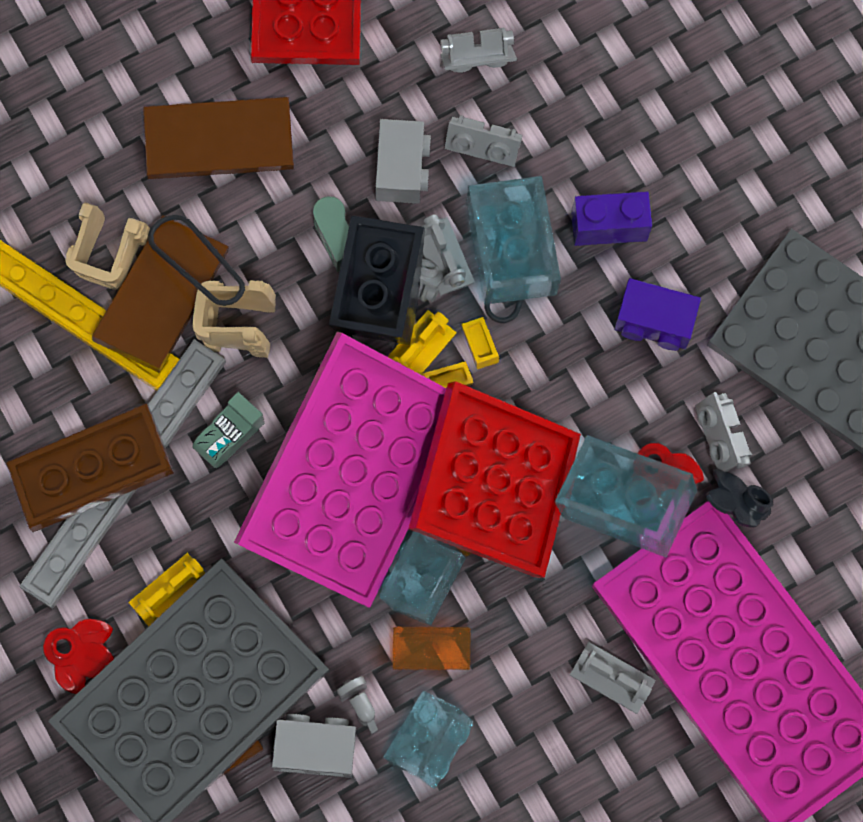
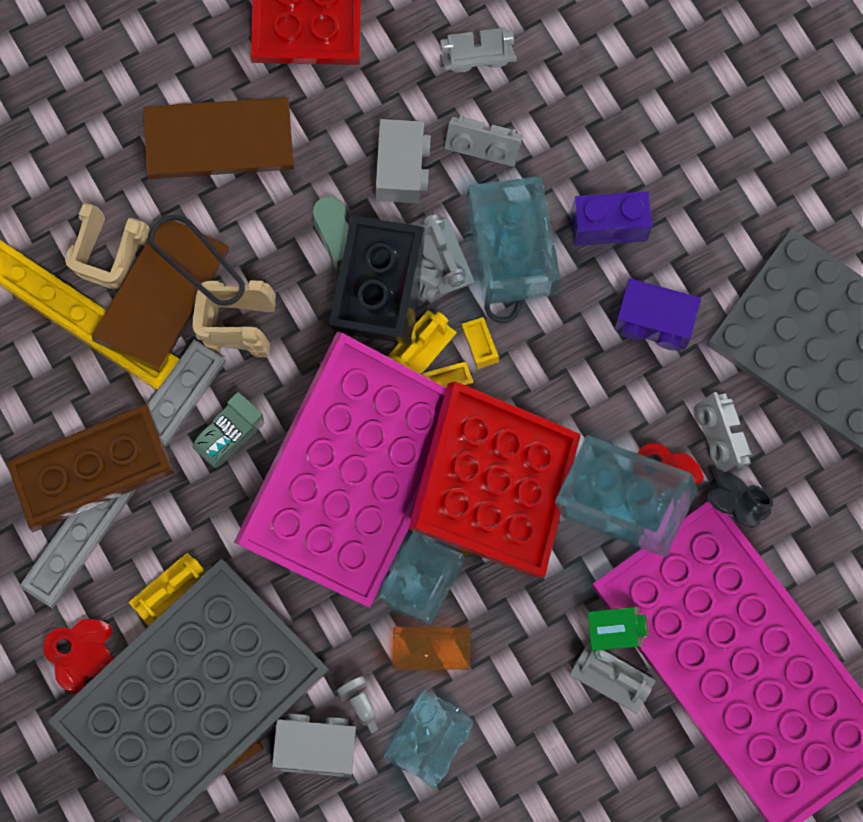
none -> green brick [588,607,649,651]

